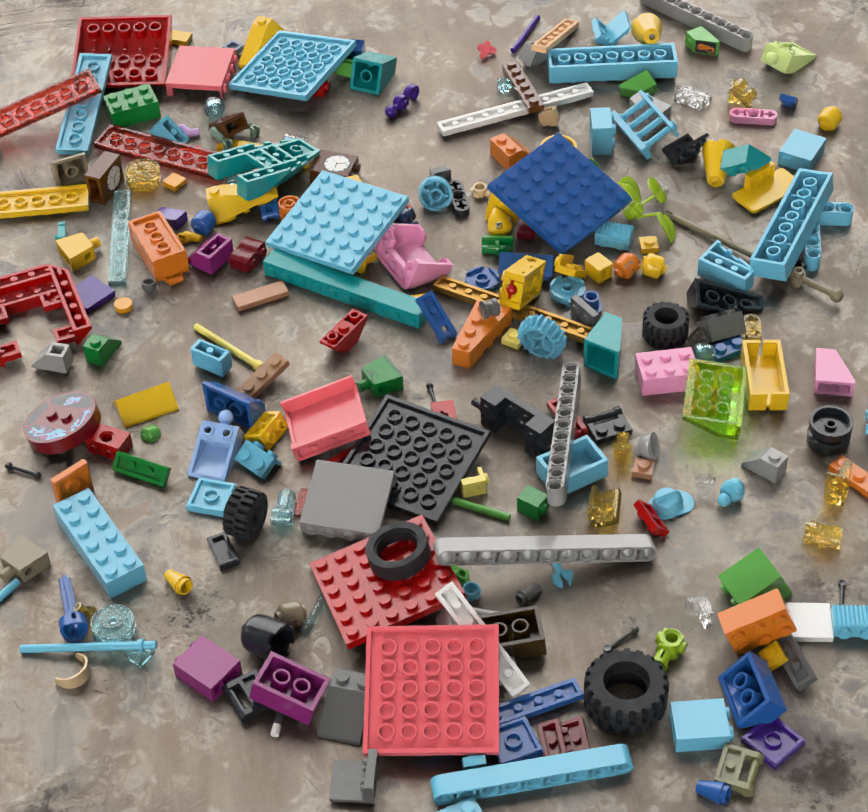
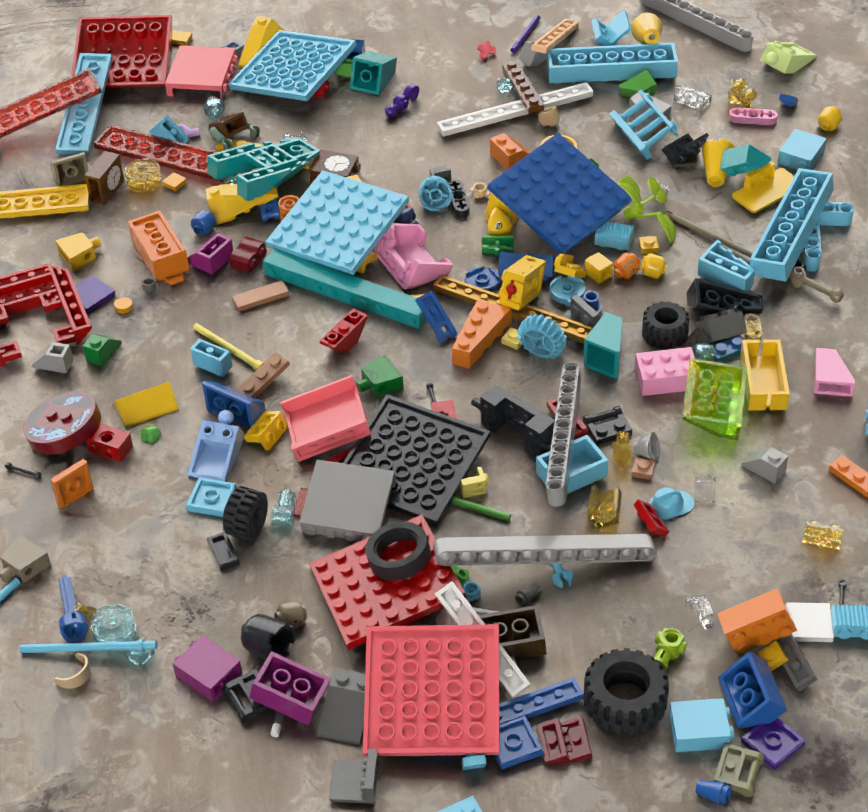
medium azure brick [52,488,147,599] -> none
plate [55,221,67,240] -> none
green brick [103,84,161,129] -> none
clear light blue tile [108,190,132,286] -> none
green plate [112,451,171,487] -> none
slope [156,207,188,230] -> none
yellow cone [164,569,193,595] -> none
yellow arm [177,231,203,244] -> none
medium azure bracket [234,440,282,480] -> none
clear light blue bar [301,593,326,634] -> none
medium azure beam [430,744,634,805] -> none
dark grey wheel [479,298,500,319] -> none
dark red plate [517,222,536,240] -> none
green brick [517,485,550,521] -> none
medium azure brick [589,107,616,155] -> none
dark grey hinge [603,625,639,653] -> none
slope [685,26,720,55] -> none
medium azure animal [716,478,745,507] -> none
bright green slope [718,547,793,606] -> none
black wheel [807,405,853,455] -> none
clear yellow bracket [824,460,852,506] -> none

